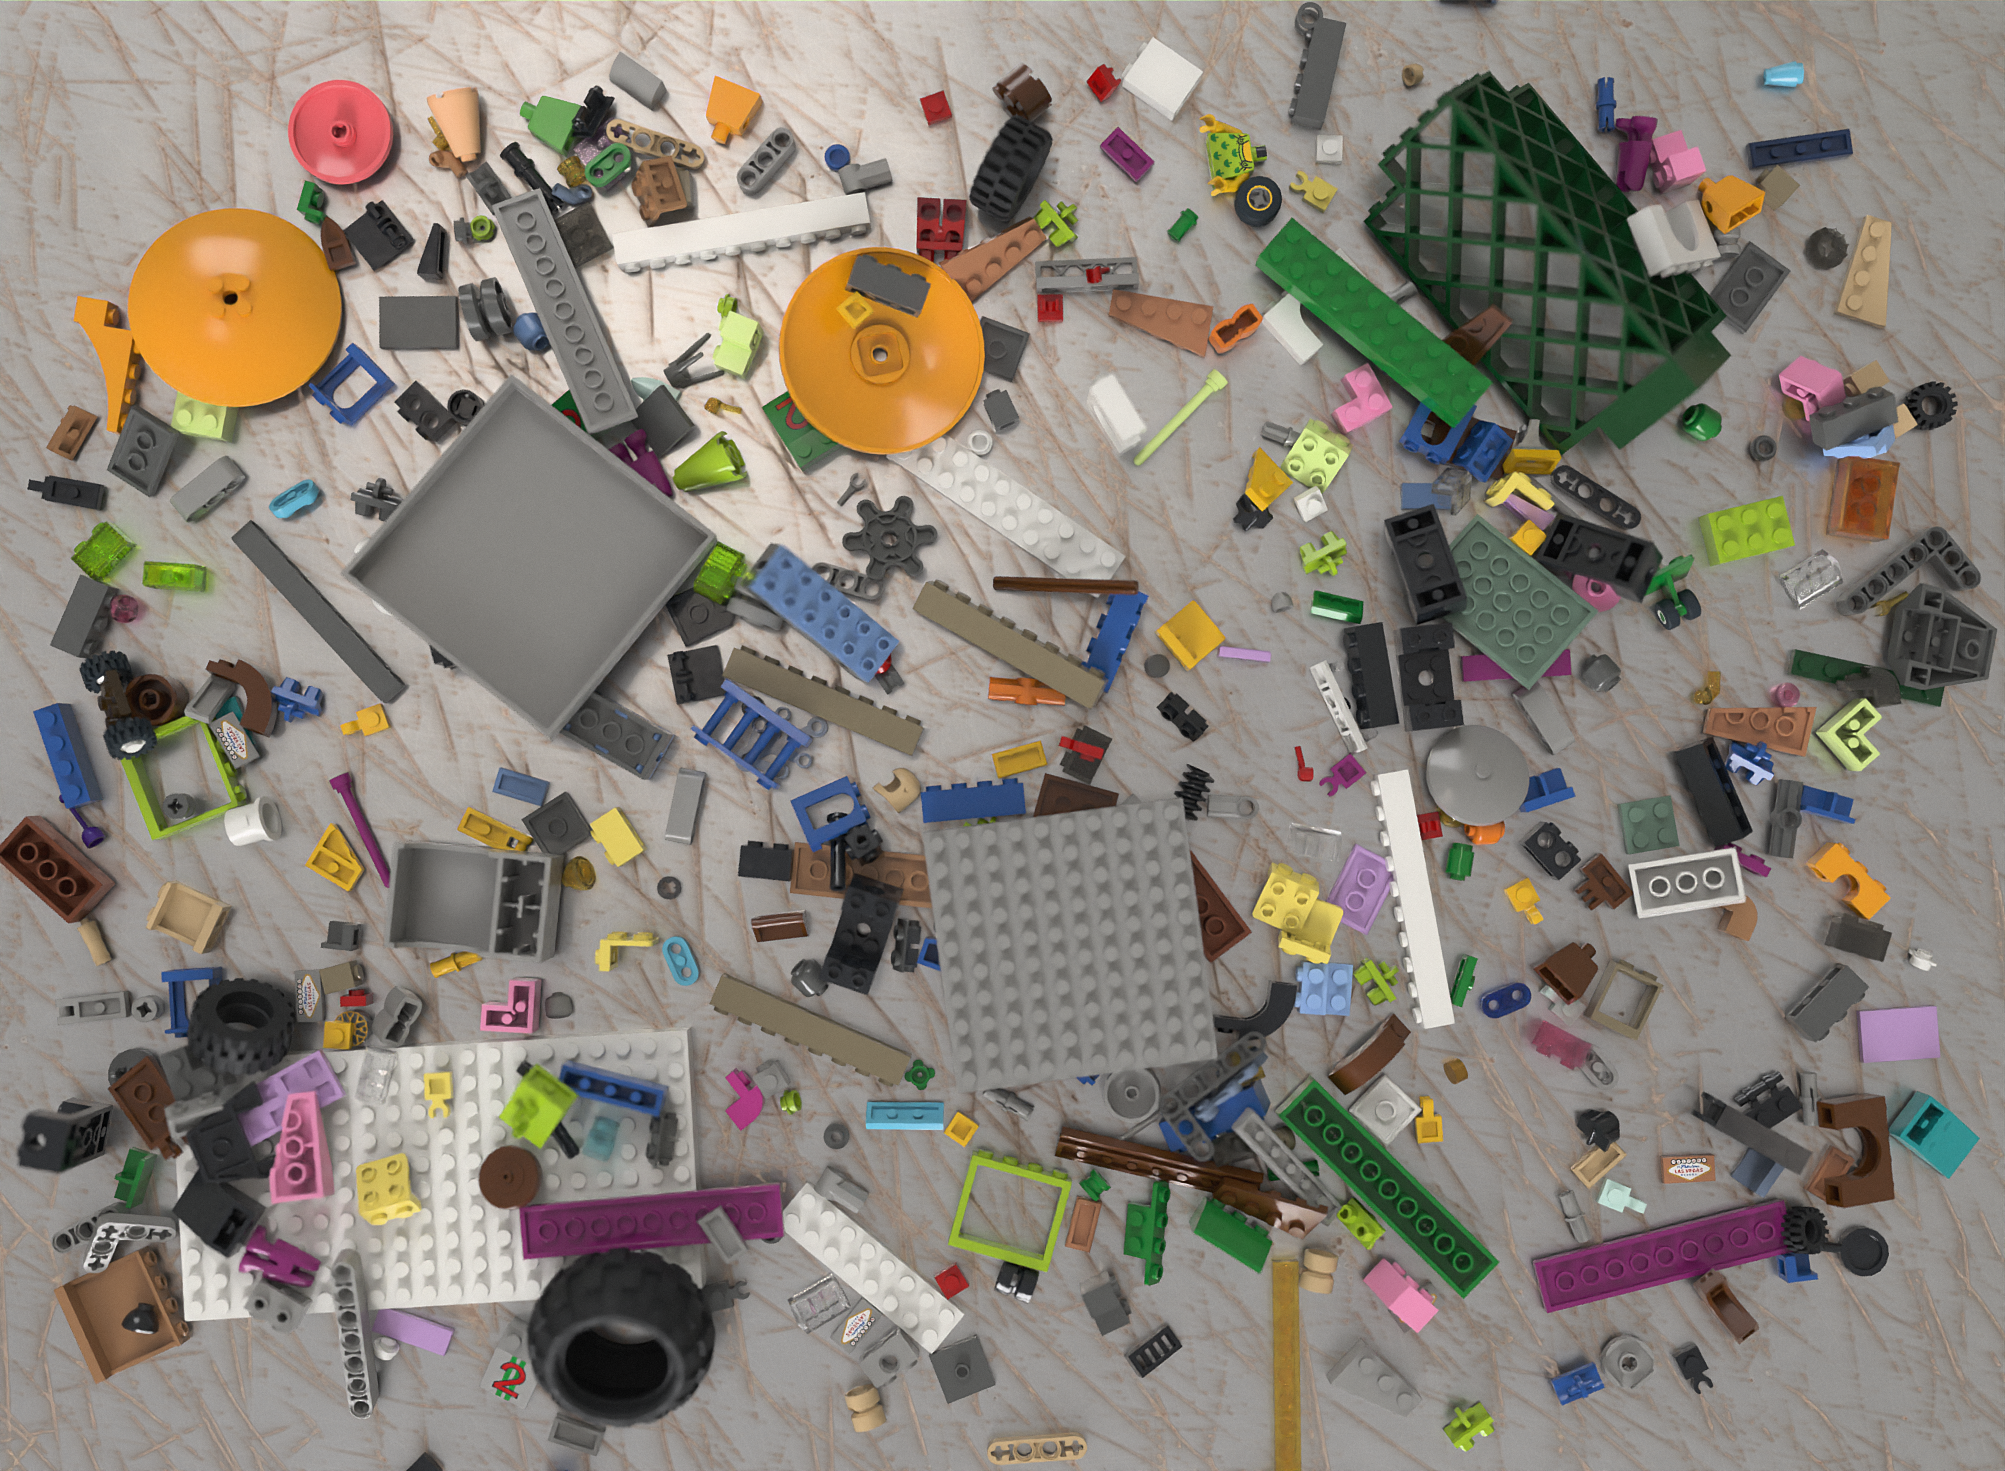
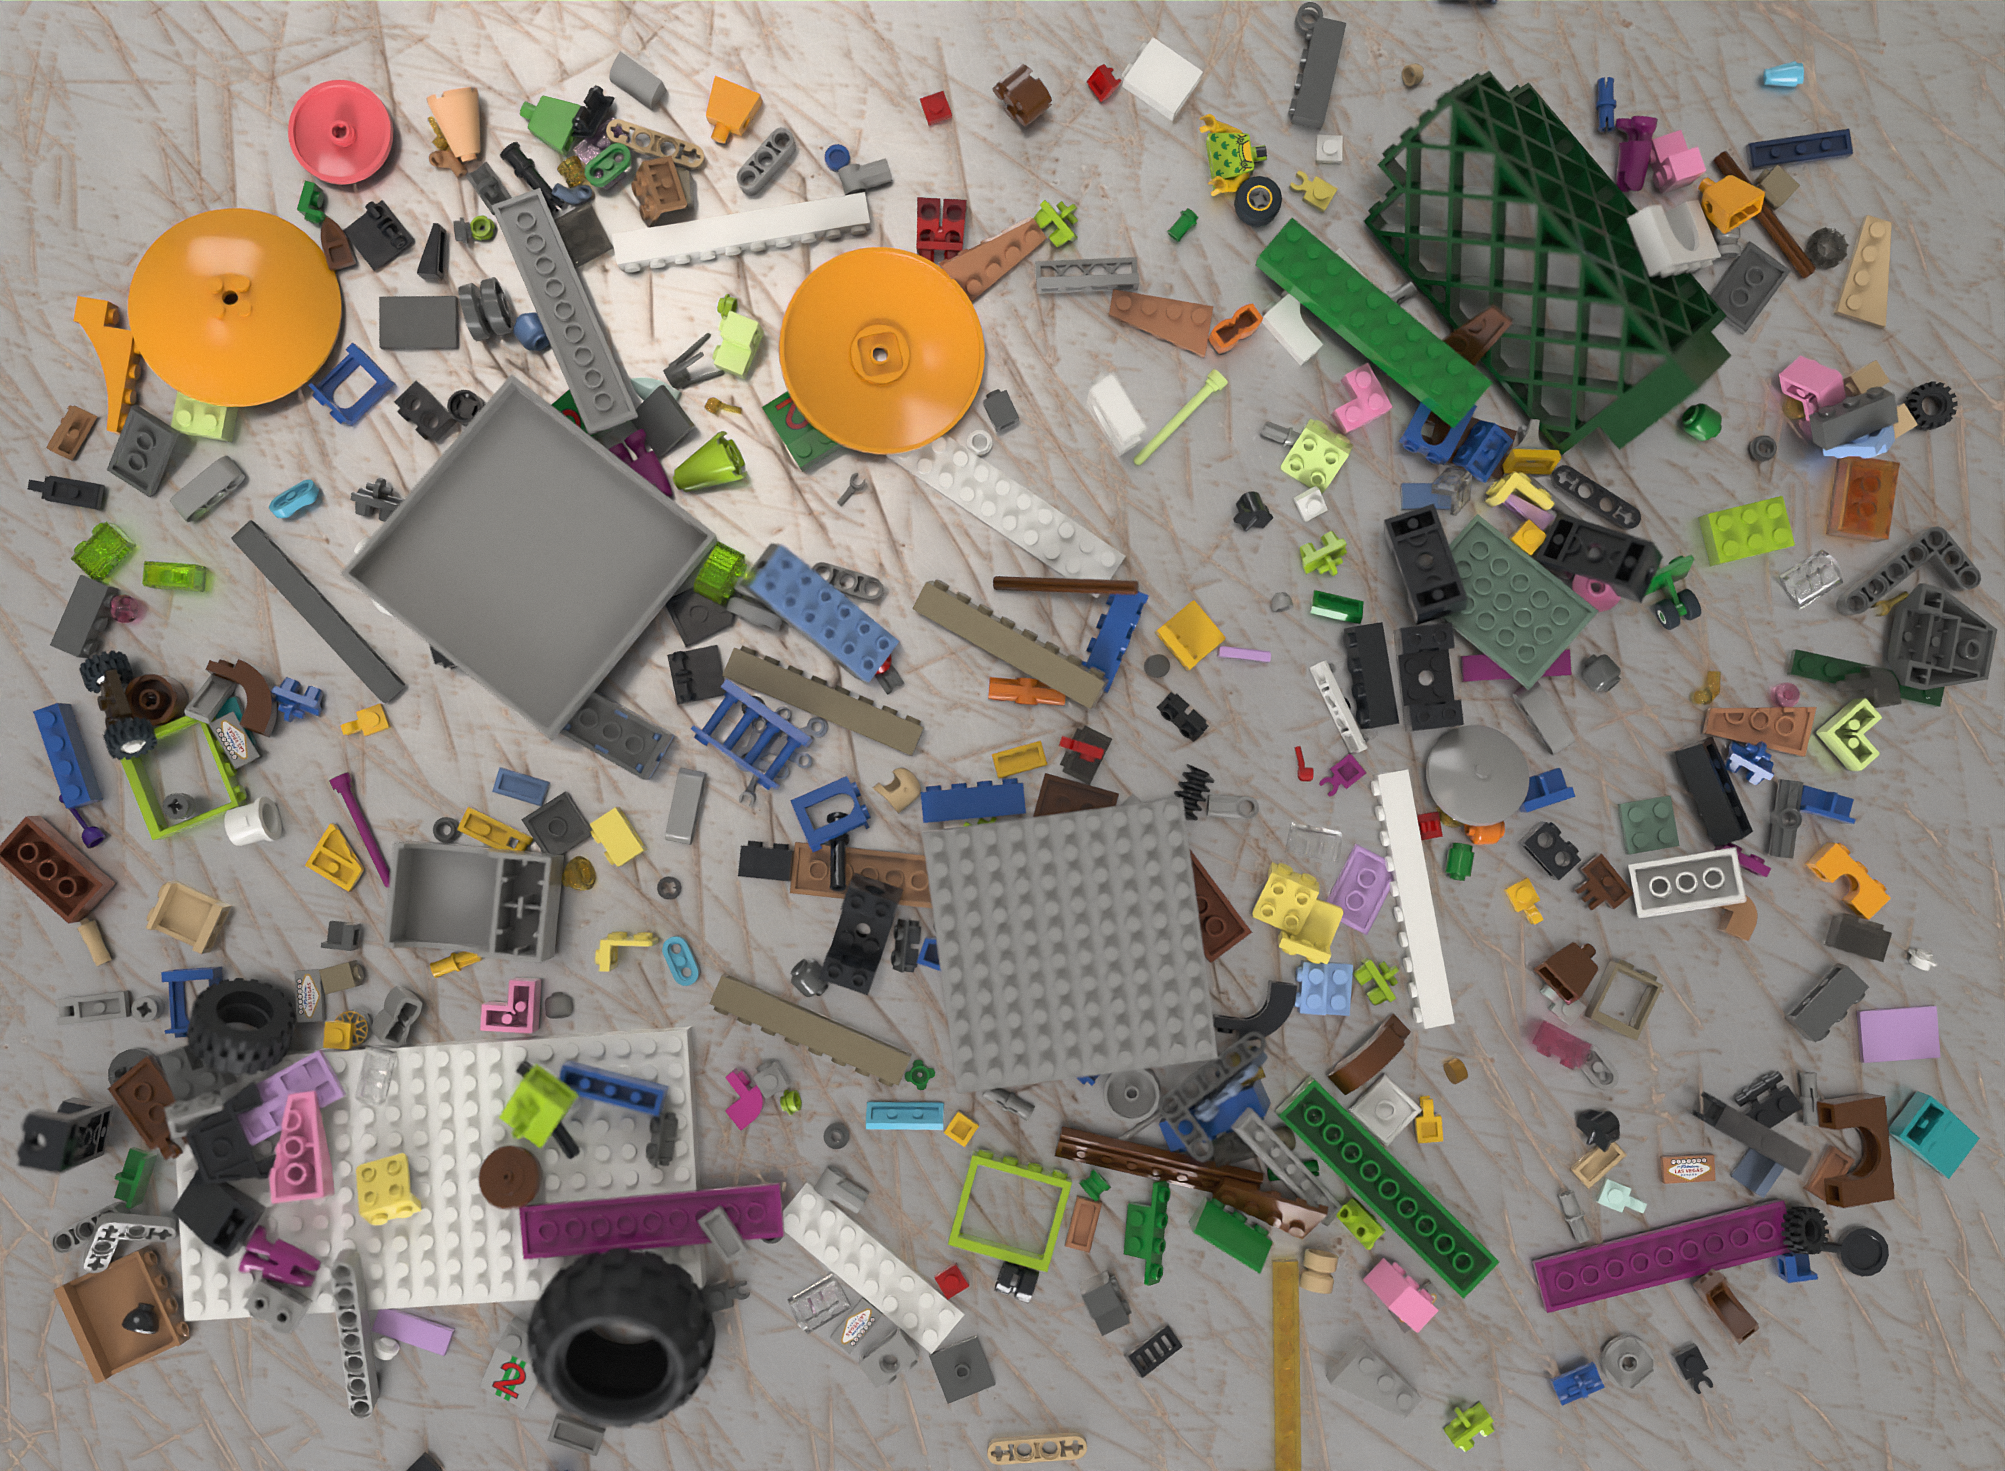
red plate [340,989,373,1007] -> none
light yellow plate [424,1071,453,1118] -> none
clear light blue piece [582,1116,620,1163] -> none
reddish brown tile [751,910,809,943] -> none
yellow plate [836,291,874,329] -> none
dark grey plate [842,496,937,580] -> none
black brick [844,824,883,867] -> none
tan wheel [844,1384,886,1432] -> none
dark grey brick [845,254,931,318] -> none
black tyre [969,115,1053,222] -> none
dark grey tile [980,316,1030,382] -> none
red tile [1037,294,1063,322] -> none
red hand [1086,266,1110,283] -> none
magenta plate [1100,127,1155,183] -> none
yellow wing [1245,447,1293,511] -> none
green plate [1450,954,1478,1007] -> none
clear blue plate [1480,982,1531,1019] -> none
none -> dark grey plate [433,817,459,843]
none -> light grey hand [739,774,759,806]
none -> reddish brown axle [1714,151,1816,278]

